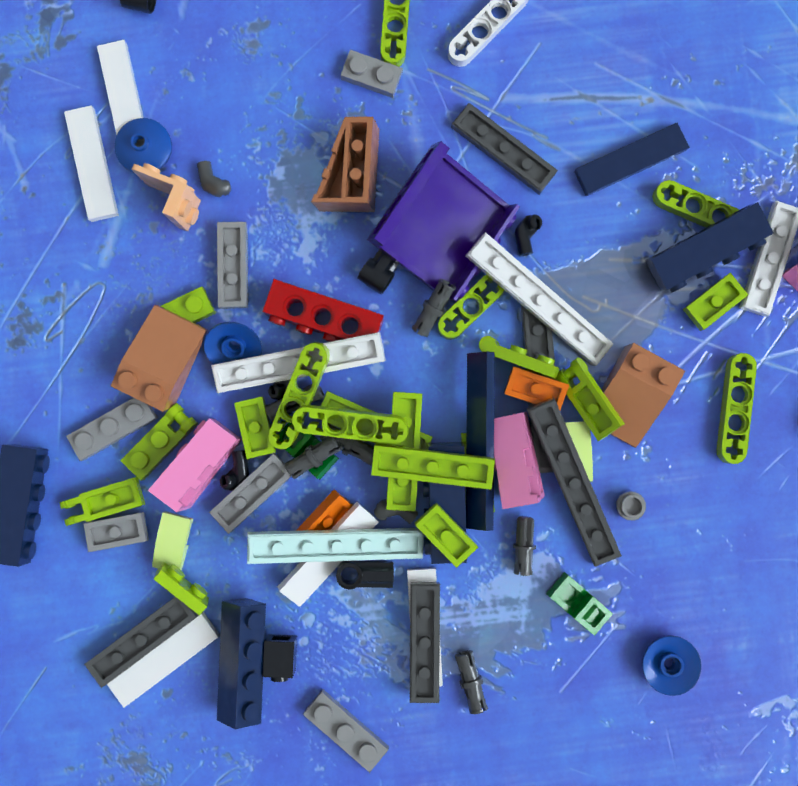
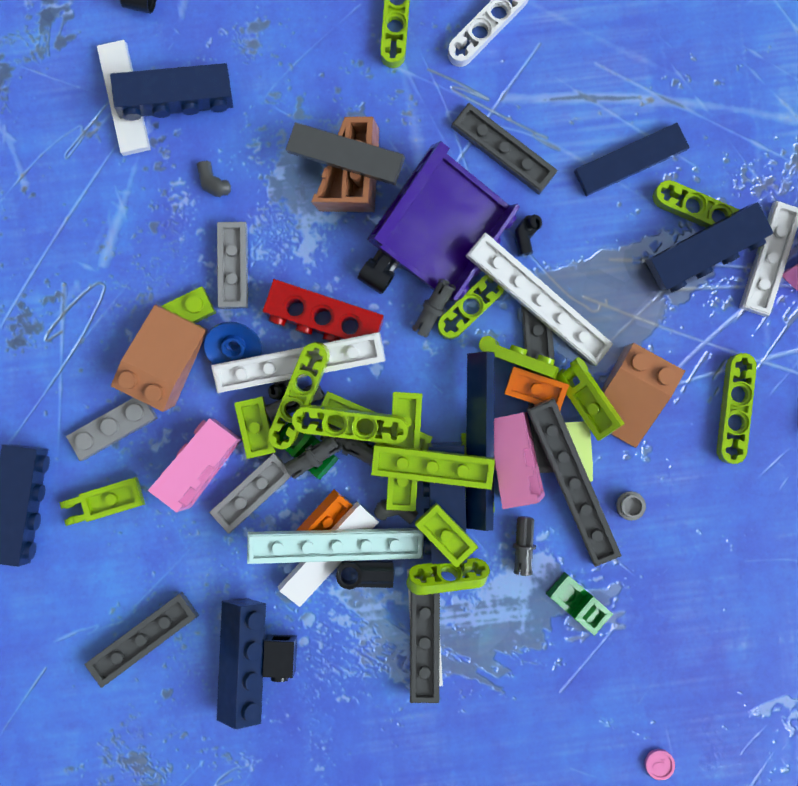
white tile [64,105,119,222] -> none
light grey plate [84,512,149,552] -> none
white tile [107,612,220,708] -> none
blue dish [114,118,172,173] -> none
lime plate [120,403,198,481] -> none
light nougat bracket [131,163,201,231] -> none
yellowish green slope [152,511,193,570] -> none
lime plate [153,562,209,616] -> none
black arm [220,450,249,491] -> none
light grey plate [303,689,389,773] -> none
light grey plate [341,50,403,98] -> none
dark grey pin [455,650,488,714] -> none
blue dish [642,636,701,696] -> none
lime plate [683,273,748,331] -> none
none -> dark blue brick [110,63,233,121]
none -> dark grey tile [286,122,405,186]
none -> lime beam [406,558,490,595]
none -> bright pink piece [645,749,675,780]

